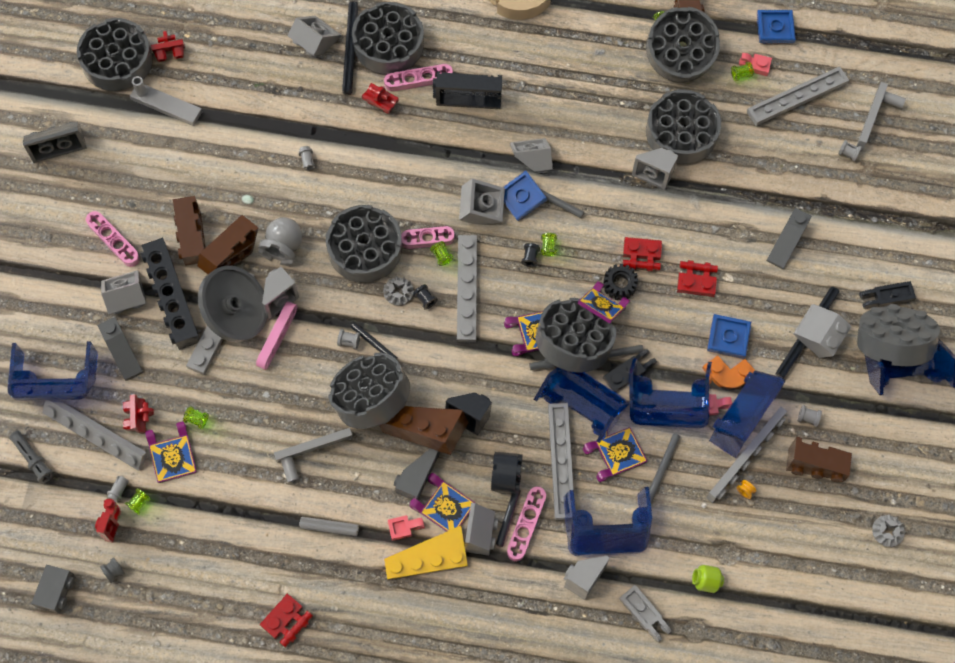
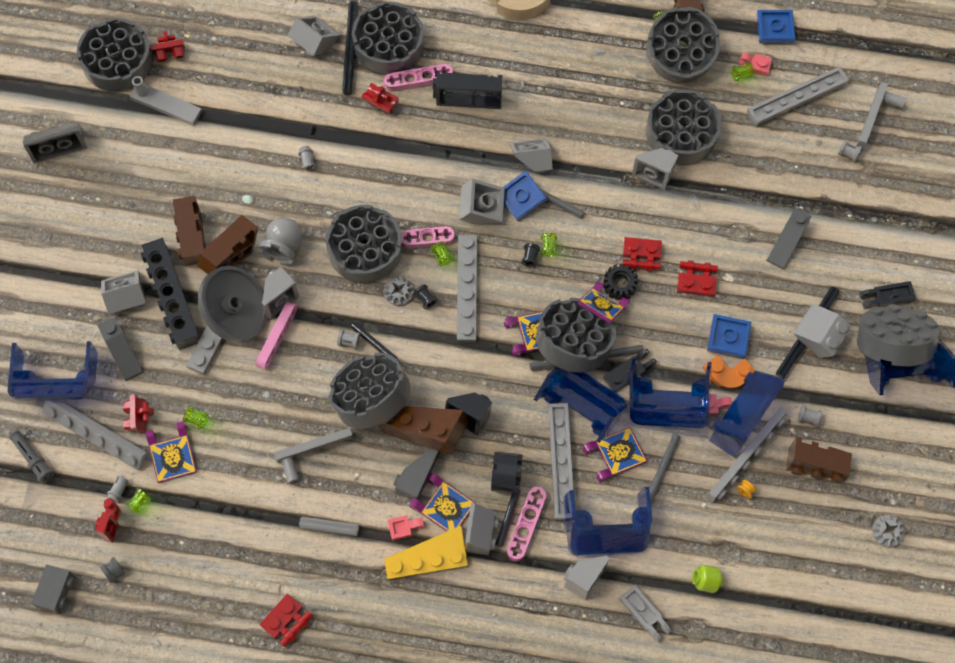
bright pink beam [86,211,140,267] -> none

